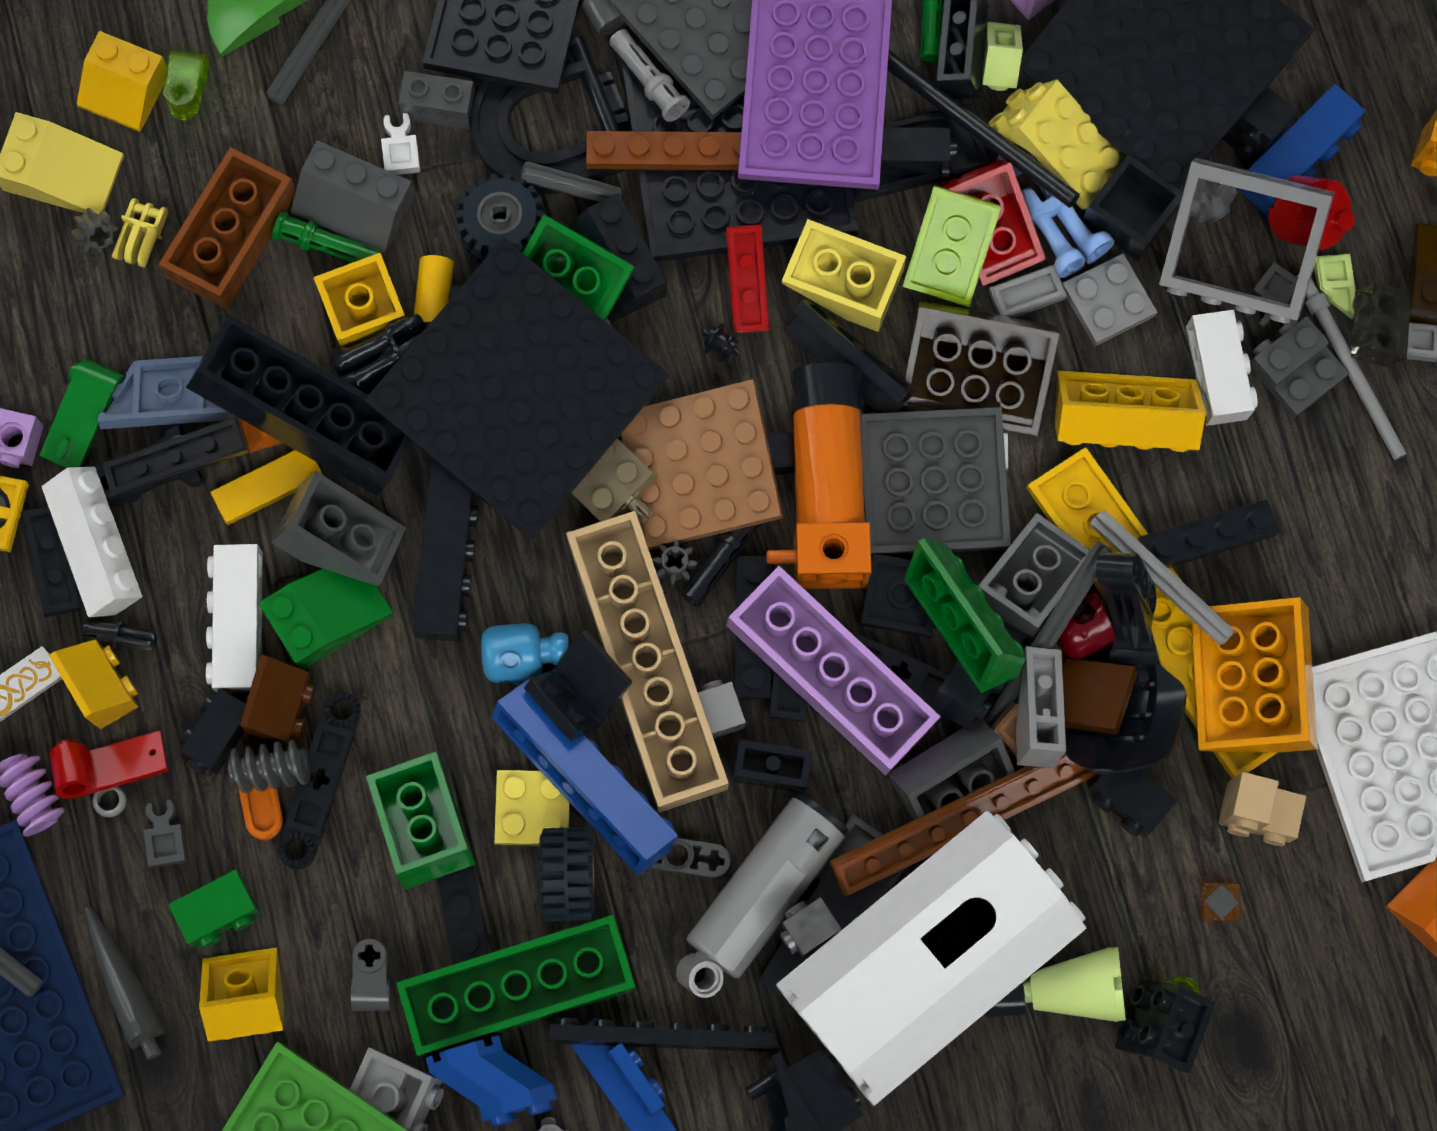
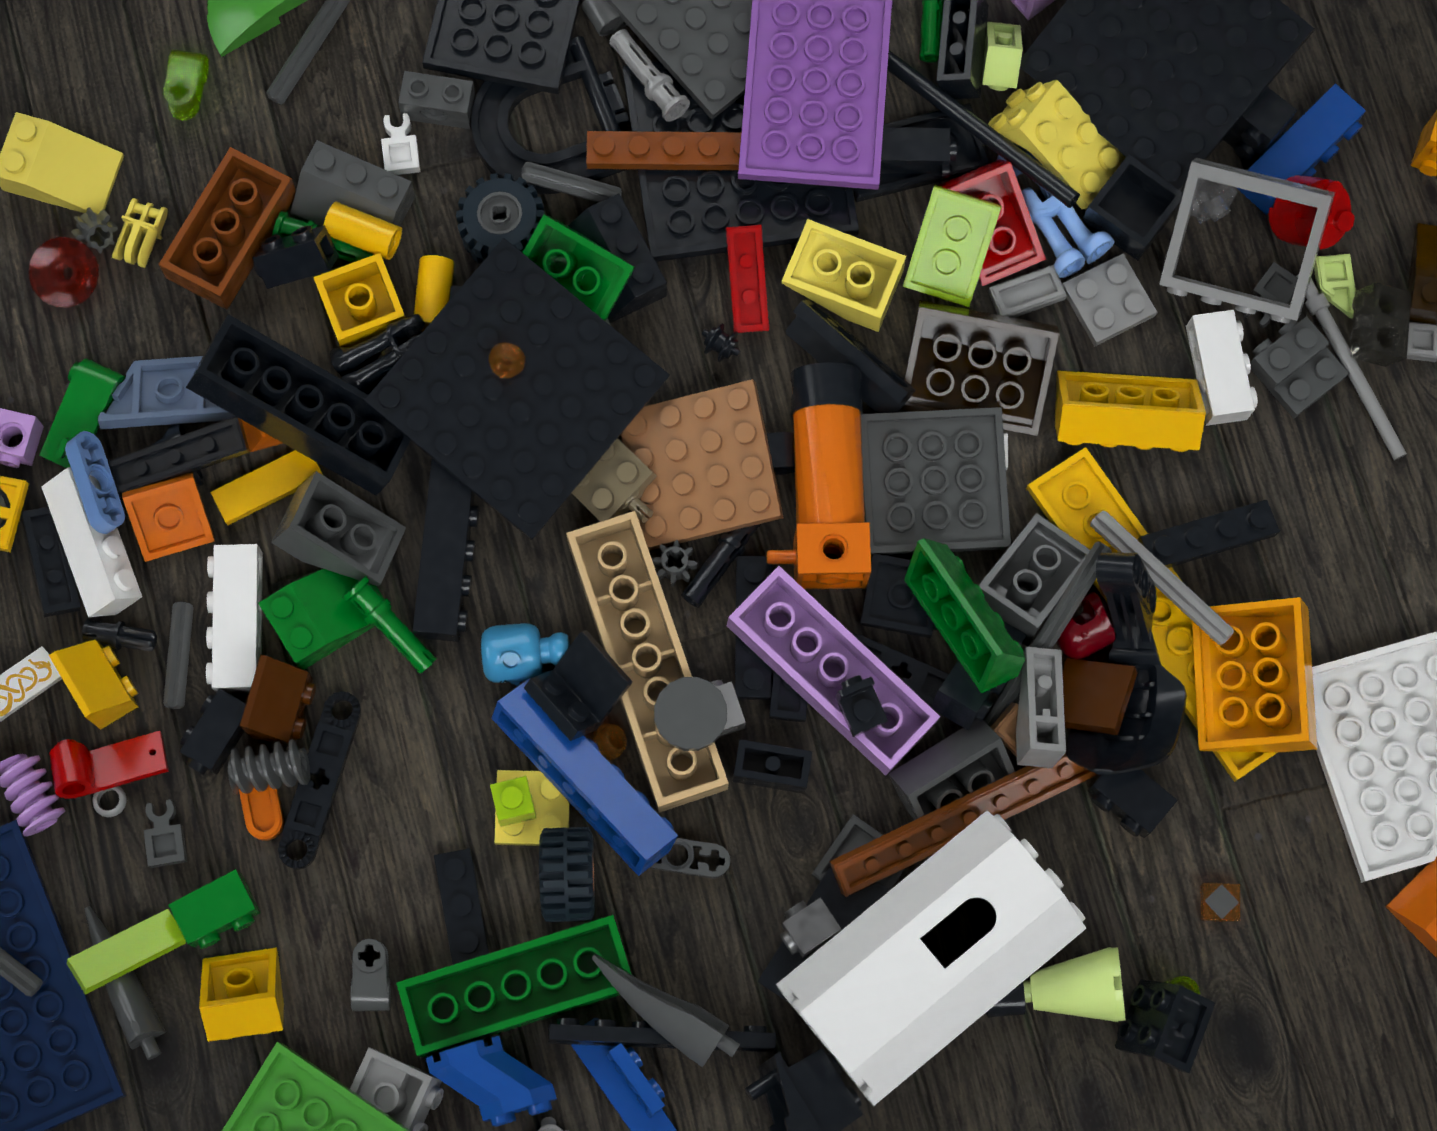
yellow slope [77,31,170,132] -> none
green brick [366,751,475,890] -> none
light grey piece [676,792,849,998] -> none
tan brick [1218,772,1306,846] -> none
none -> clear red dish [29,237,99,308]
none -> medium blue beam [65,431,125,534]
none -> lime tile [67,909,186,995]
none -> orange plate [122,472,215,562]
none -> dark grey axle [163,602,194,709]
none -> black brick [252,225,339,289]
none -> yellow pin [323,202,402,260]
none -> green pin [342,575,437,674]
none -> clear orange plate [489,343,525,378]
none -> lime brick [490,776,537,827]
none -> dark grey piece [592,954,740,1068]
none -> clear orange plate [593,724,627,760]
none -> dark grey tile [654,677,727,751]
none -> black bracket [835,675,888,737]

